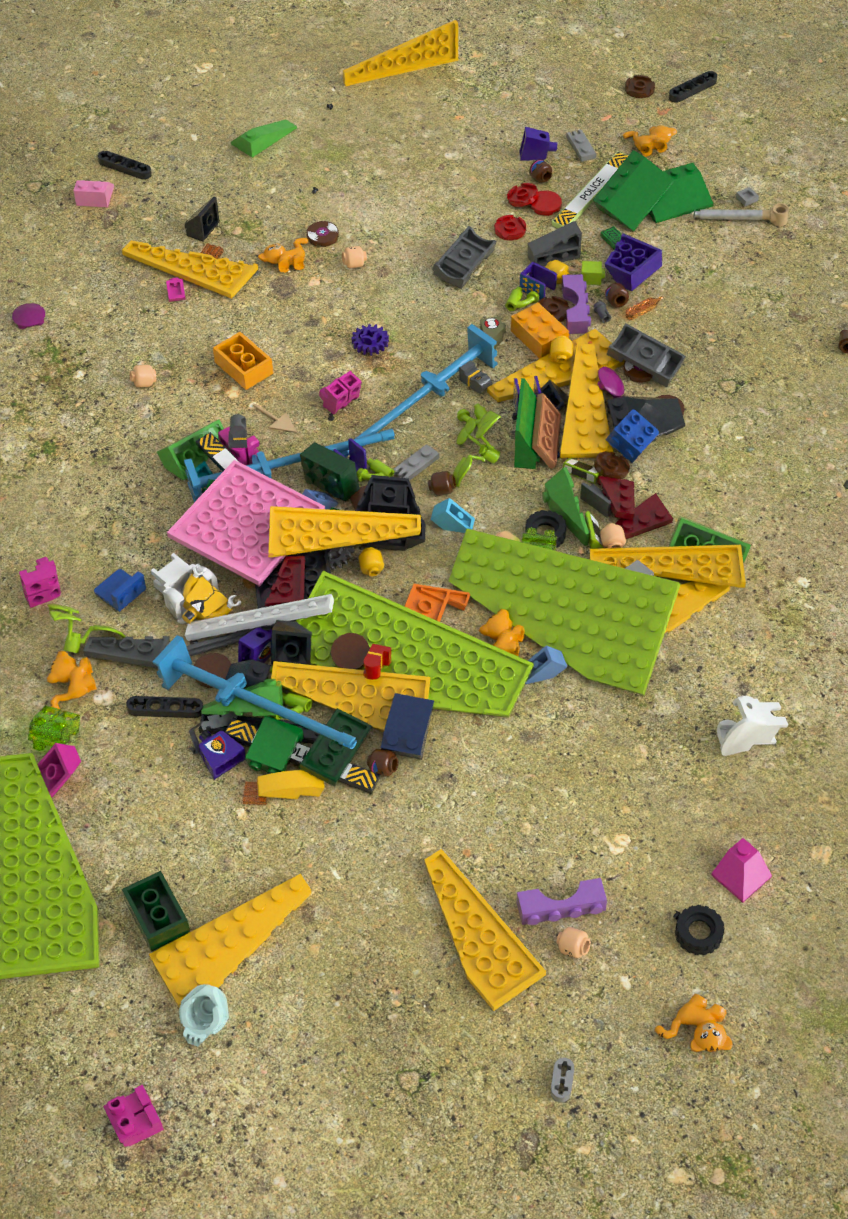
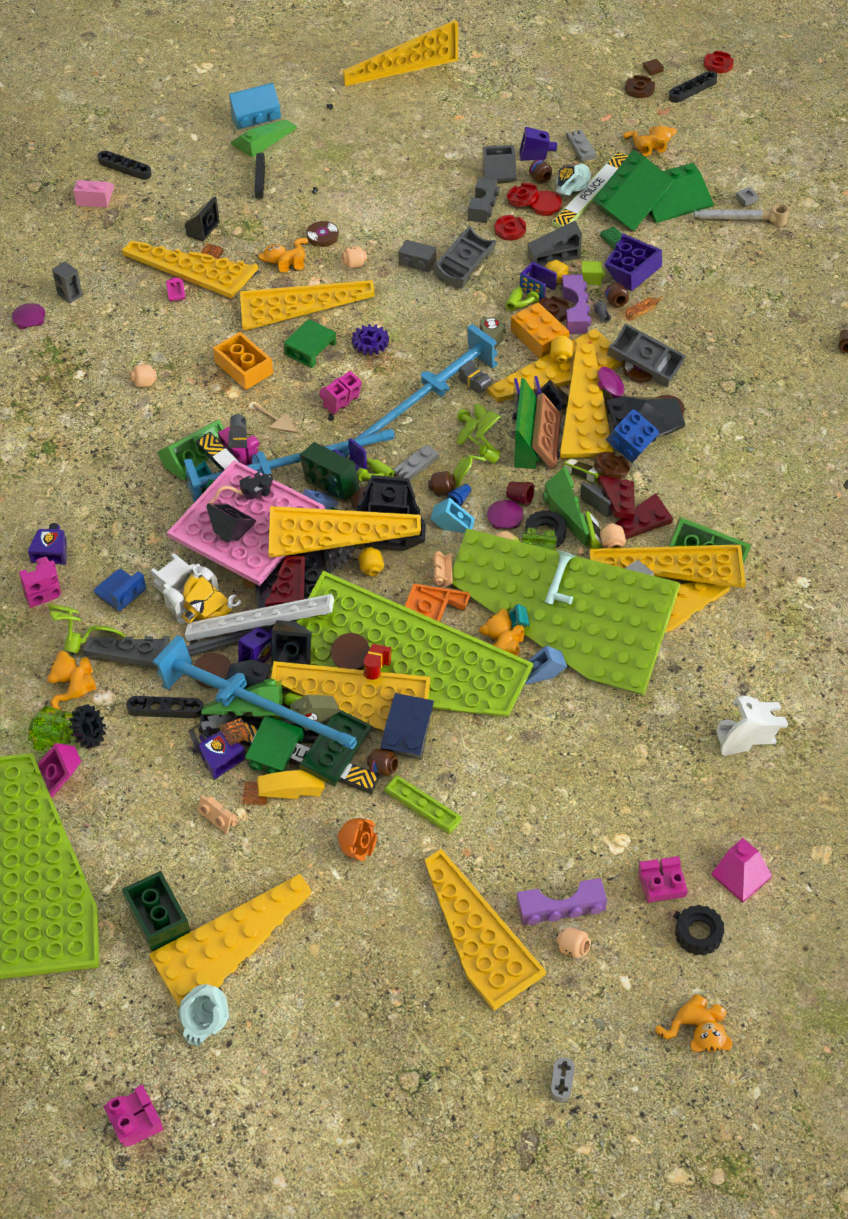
none -> dark purple torso [28,523,67,565]
none -> dark grey brick [52,261,83,303]
none -> black gear [69,704,106,749]
none -> light nougat hinge [197,795,238,834]
none -> black slope [206,503,256,542]
none -> black animal [209,472,273,503]
none -> clear orange piece [220,718,251,745]
none -> dark azure slope [229,82,281,129]
none -> yellow wing [240,280,375,330]
none -> black beam [255,153,265,198]
none -> green panel [284,319,336,368]
none -> olive slope [290,695,340,731]
none -> orange cylinder [338,818,377,861]
none -> lime tile [384,775,462,835]
none -> dark grey brick [398,240,436,272]
none -> light nougat hinge [433,551,453,588]
none -> blue cone [447,484,471,507]
none -> dark grey arch [468,177,500,223]
none -> dark grey slope [482,145,517,181]
none -> magenta dish [487,500,524,529]
none -> dark red piece [506,481,535,506]
none -> teal slope [509,604,530,628]
none -> light aqua piece [545,550,576,605]
none -> light aqua helmet [556,163,591,196]
none -> dark pink hips [638,856,688,903]
none -> reddish brown tile [643,59,664,75]
none -> red tile [704,51,734,74]

